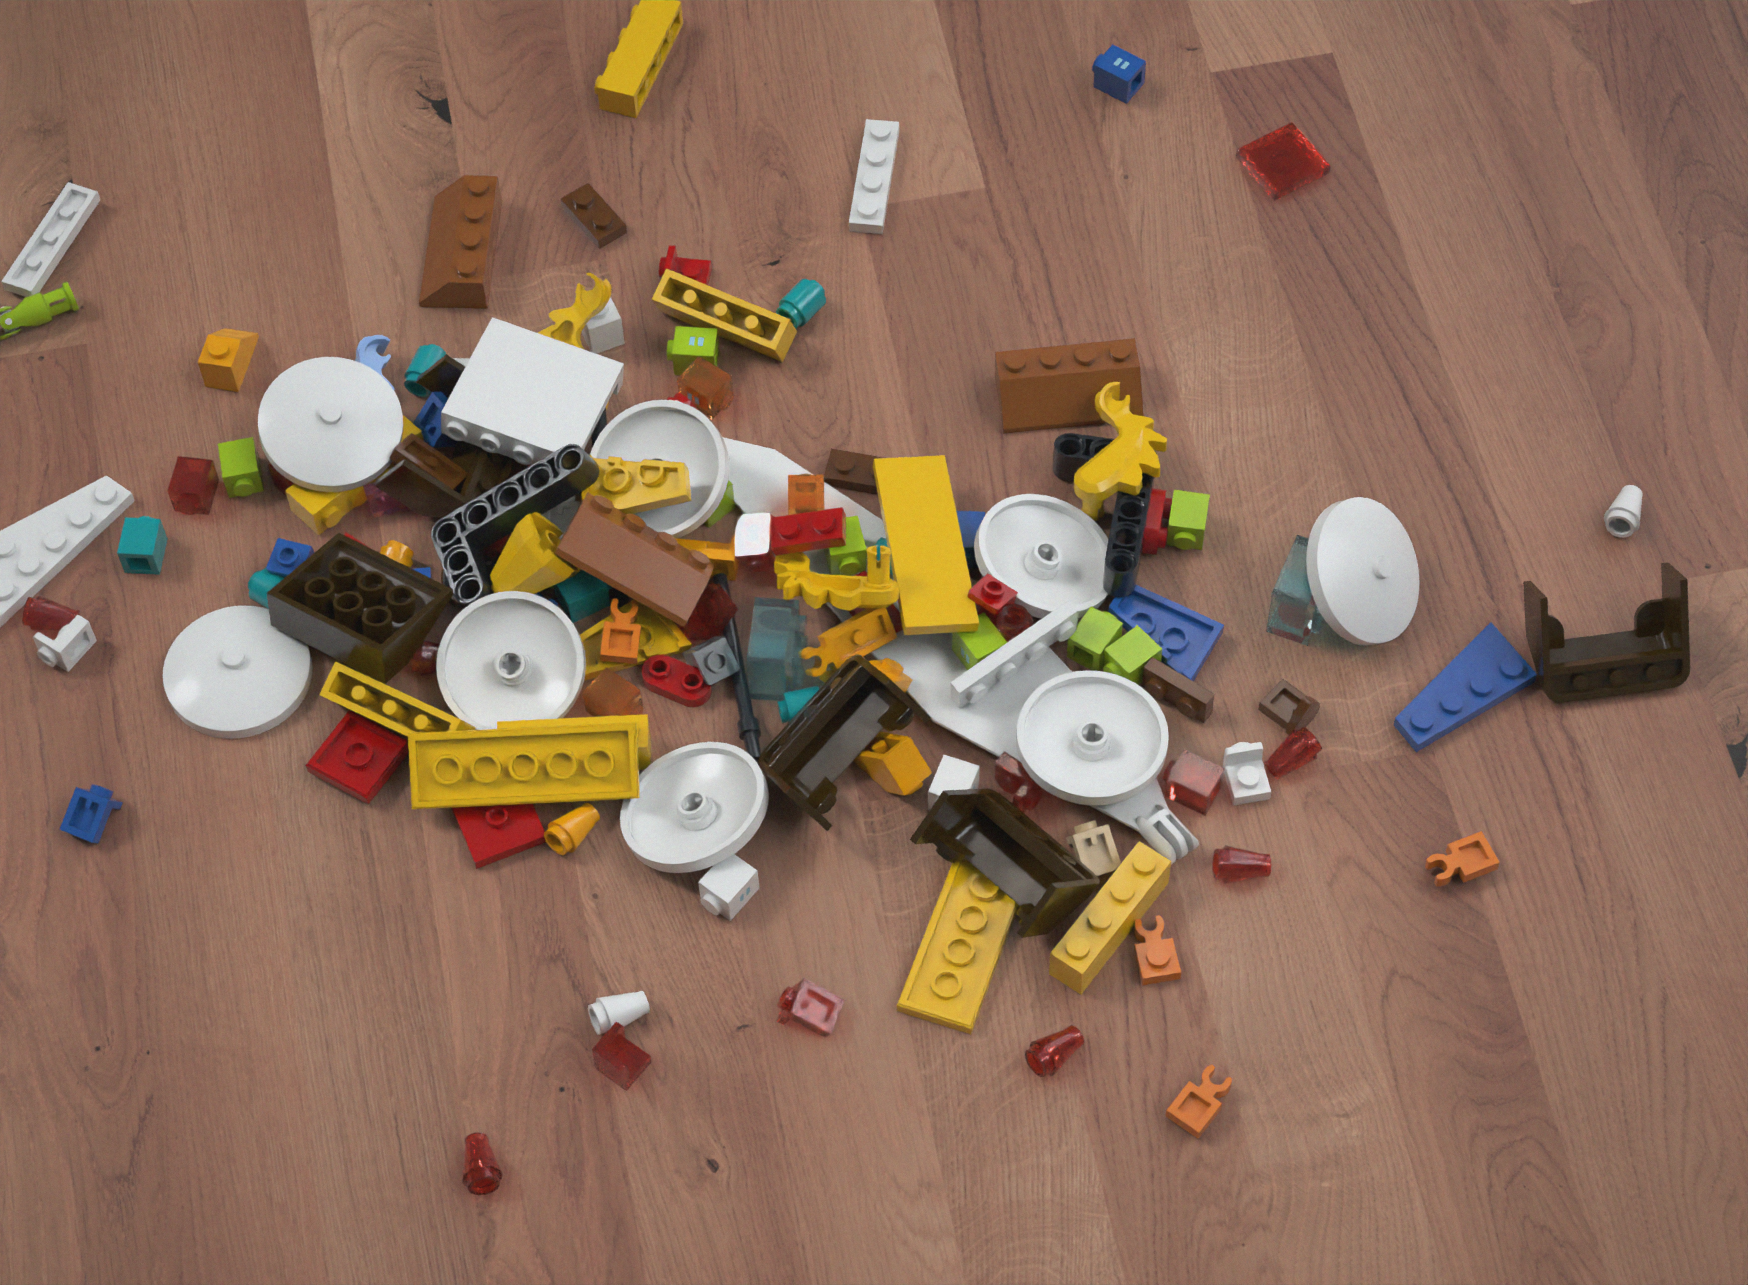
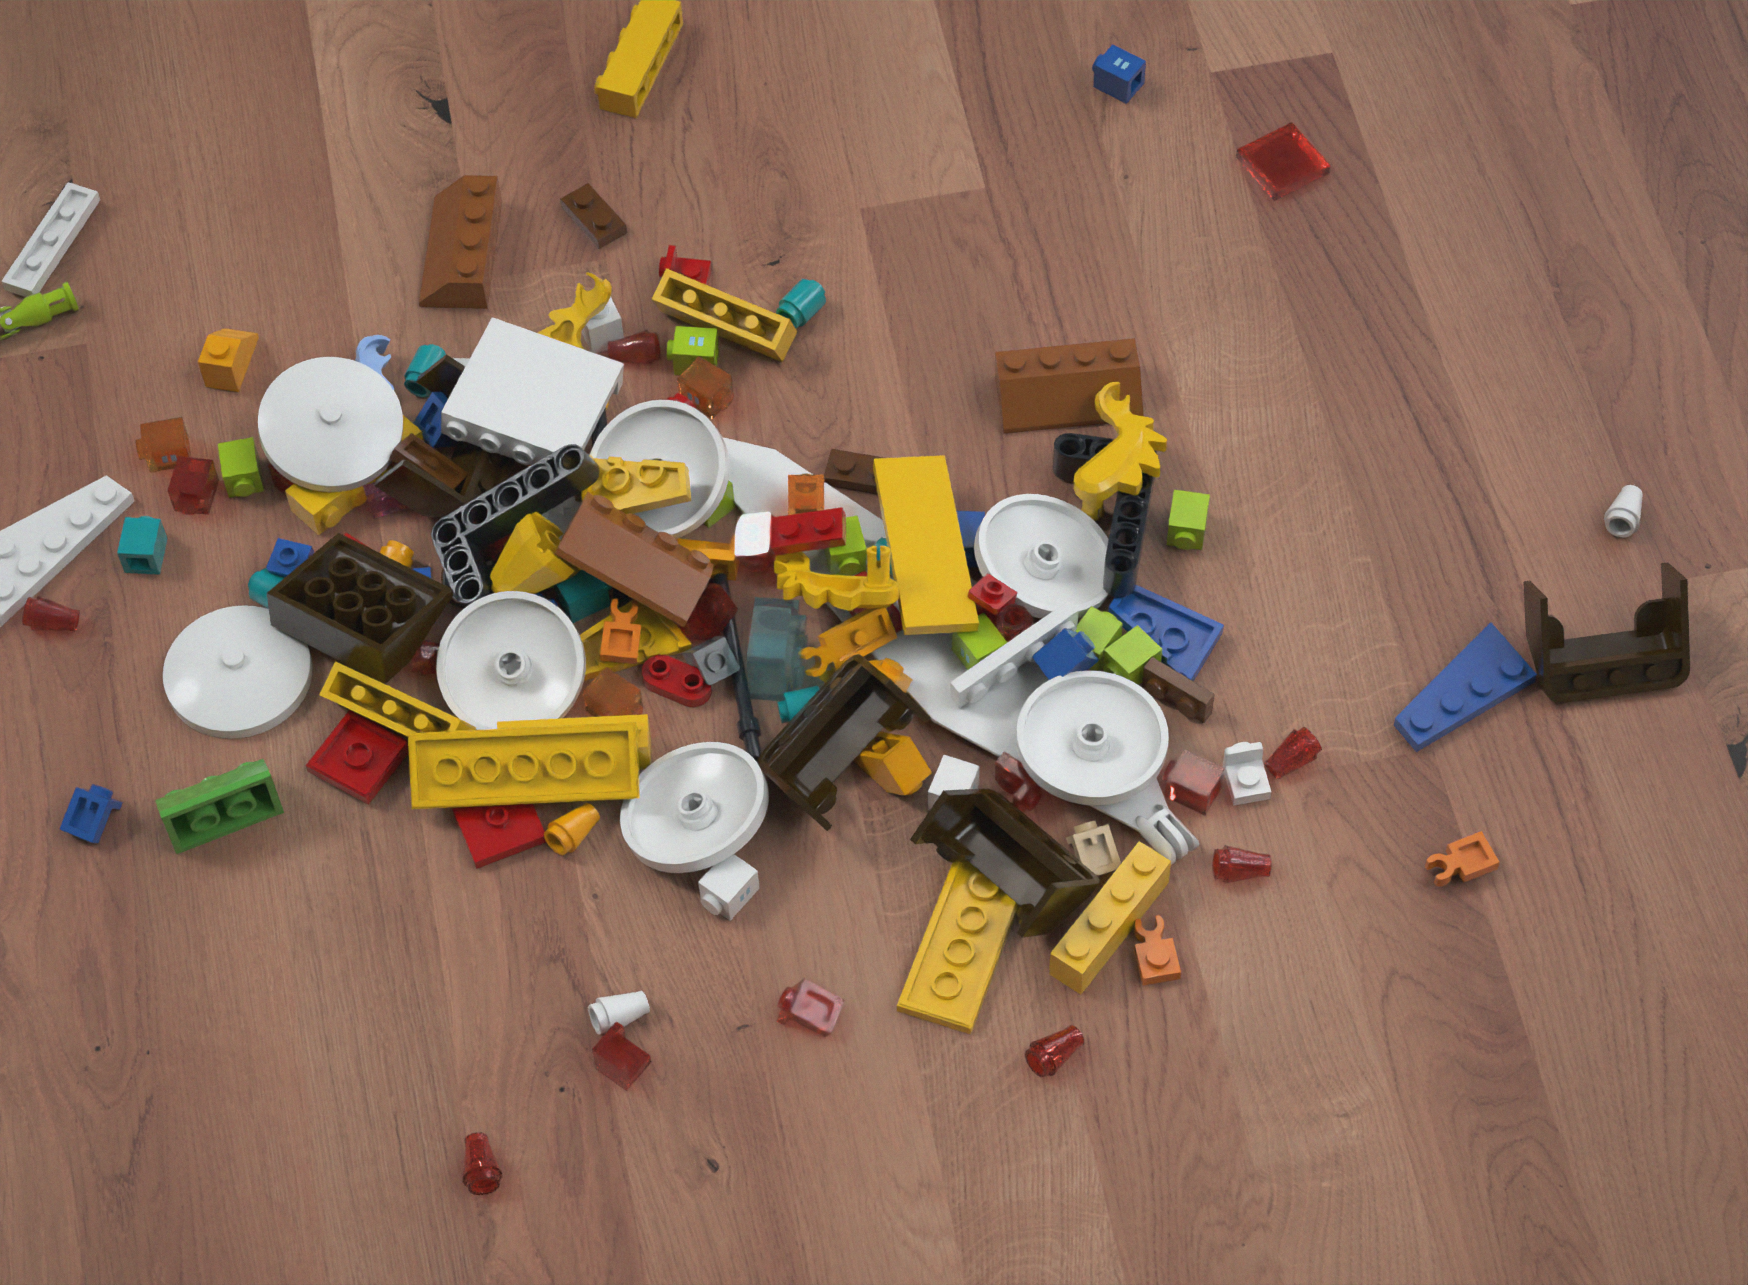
white bracket [33,615,97,672] -> none
white plate [849,119,899,234] -> none
red plate [1142,488,1173,555] -> none
orange plate [1165,1064,1232,1139] -> none
reddish brown tile [1258,679,1320,737] -> none
clear light blue brick [1266,535,1325,646] -> none
white dish [1306,497,1419,646] -> none
none -> clear orange brick [136,417,192,473]
none -> bright green slope [155,759,284,854]
none -> clear red cone [607,330,661,364]
none -> blue brick [1032,628,1099,680]

